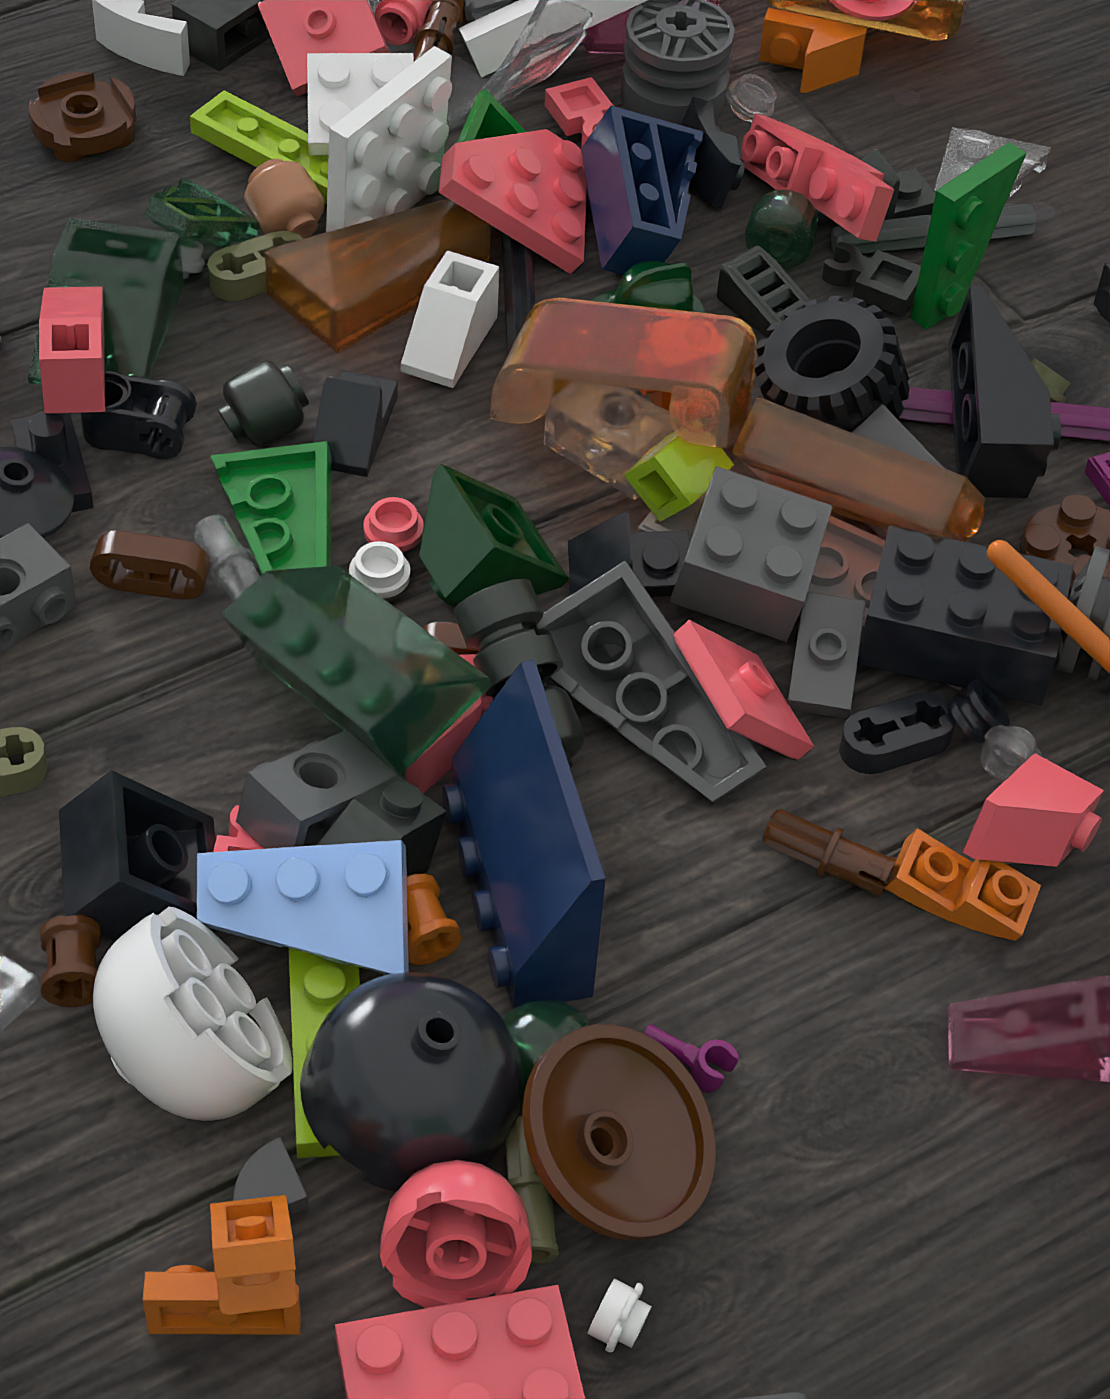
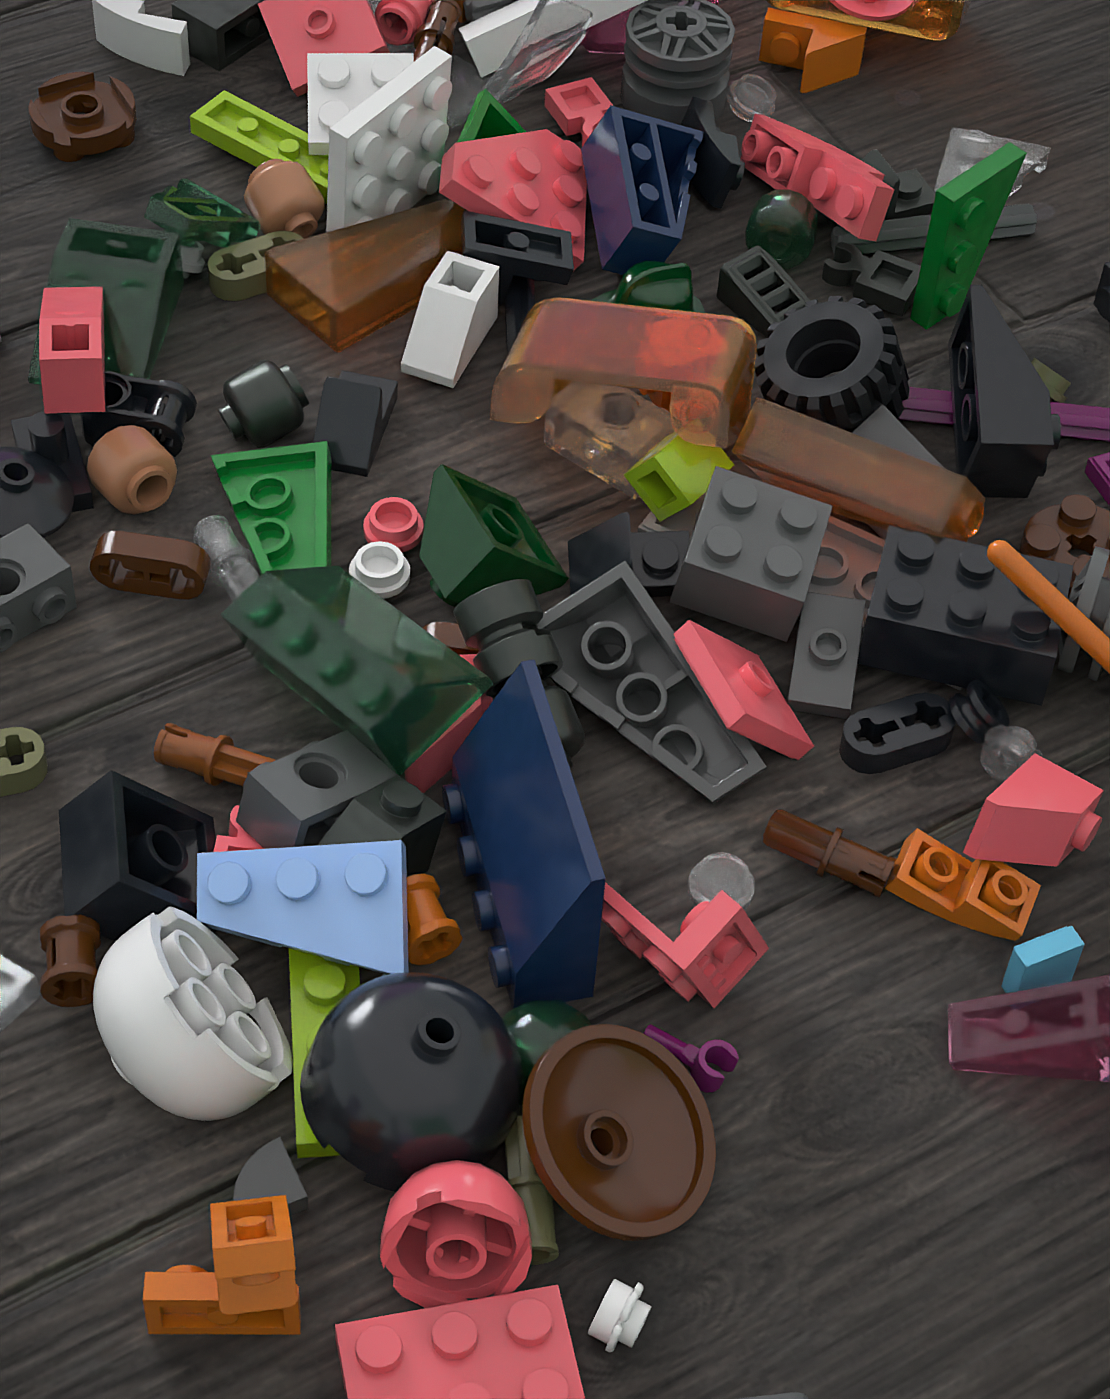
none -> nougat head [87,425,177,515]
none -> dark orange axle [154,723,275,786]
none -> black slope [461,211,574,305]
none -> coral bracket [601,882,769,1008]
none -> clear plate [688,852,755,910]
none -> medium azure tile [1001,926,1085,1004]

